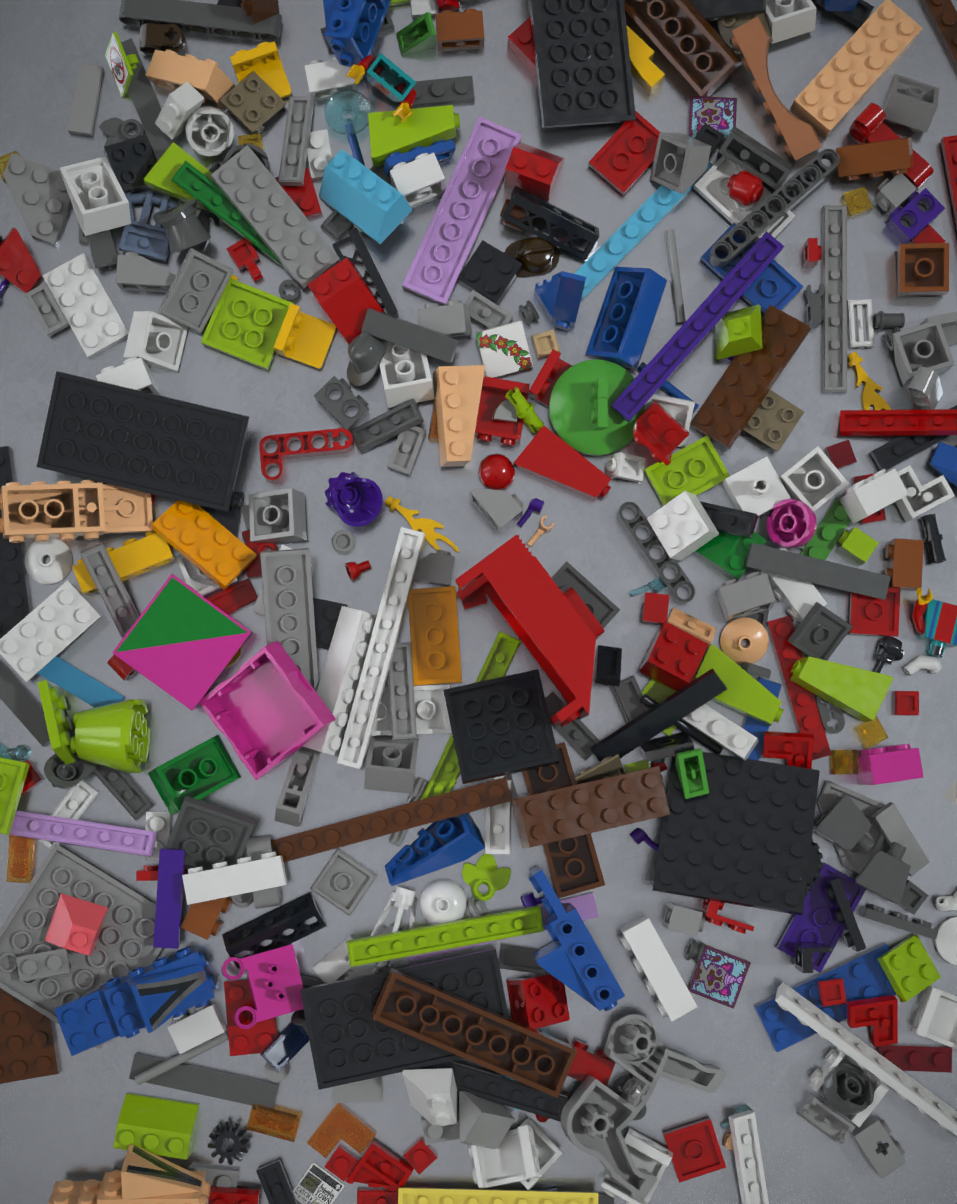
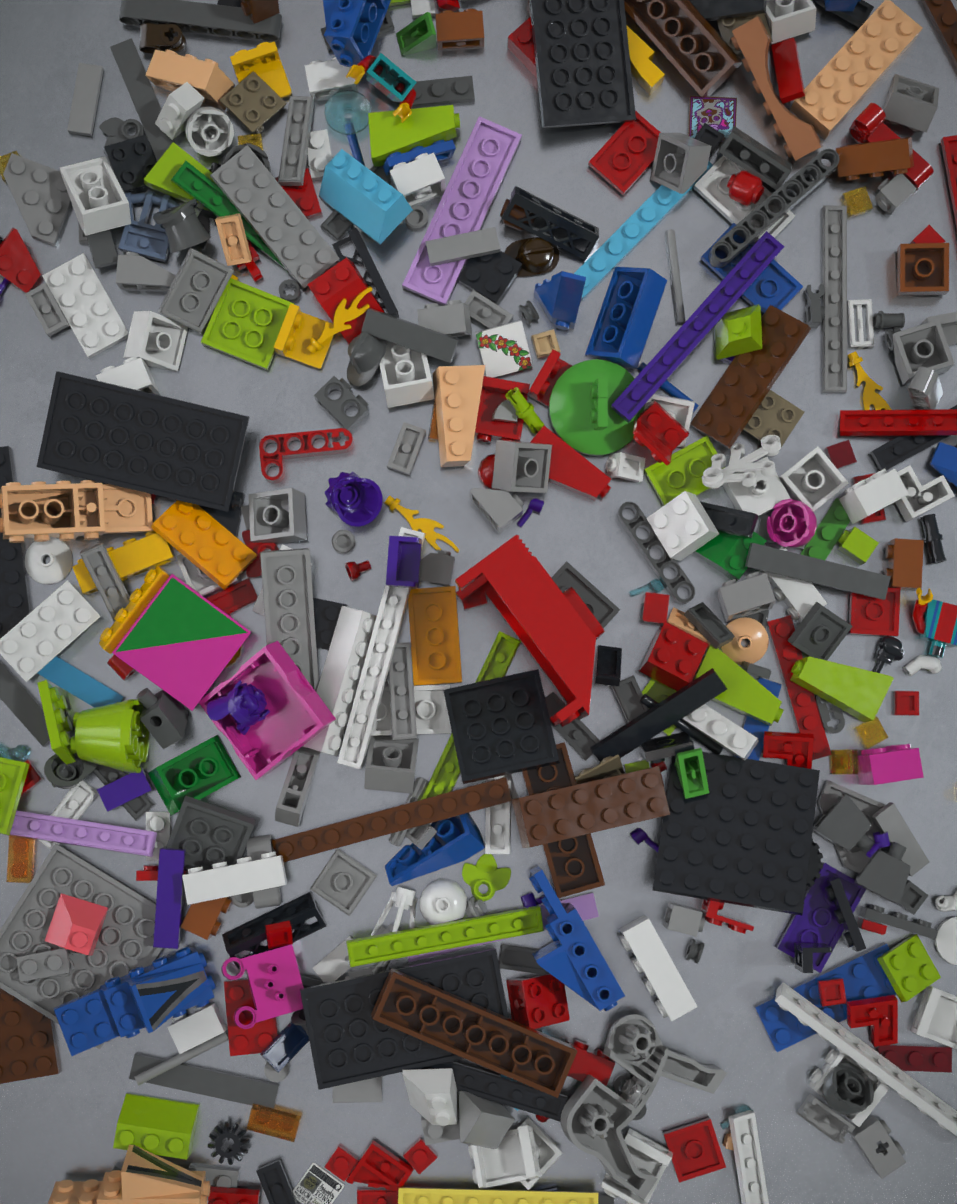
piece [105,31,139,97] -> none
clear orange plate [307,1103,376,1158] -> none
dark grey tile [350,399,424,453] -> none
red slope [504,142,565,202] -> none
light nougat hand [527,515,554,546] -> none
tile [688,944,751,1009] -> none
red plate [804,238,822,268] -> none
dark purple brick [886,188,945,244] -> none
none -> dark purple tile [97,768,153,812]
none -> yellow plate [99,565,170,654]
none -> dark grey torso [136,688,189,750]
none -> dark purple hat [207,680,270,735]
none -> light nougat plate [215,213,252,266]
none -> red tile [265,921,293,949]
none -> yellow piece [307,287,372,354]
none -> dark purple panel [386,536,422,588]
none -> light grey tile [405,205,428,230]
none -> light grey tile [405,824,437,850]
none -> light grey tile [425,227,500,266]
none -> light grey slope [492,440,552,493]
none -> dark grey tile [684,602,735,649]
none -> white plant [702,435,781,489]
none -> red tile [771,37,805,104]
none -> red tile [857,917,887,935]
none -> dark purple hand [866,832,890,858]

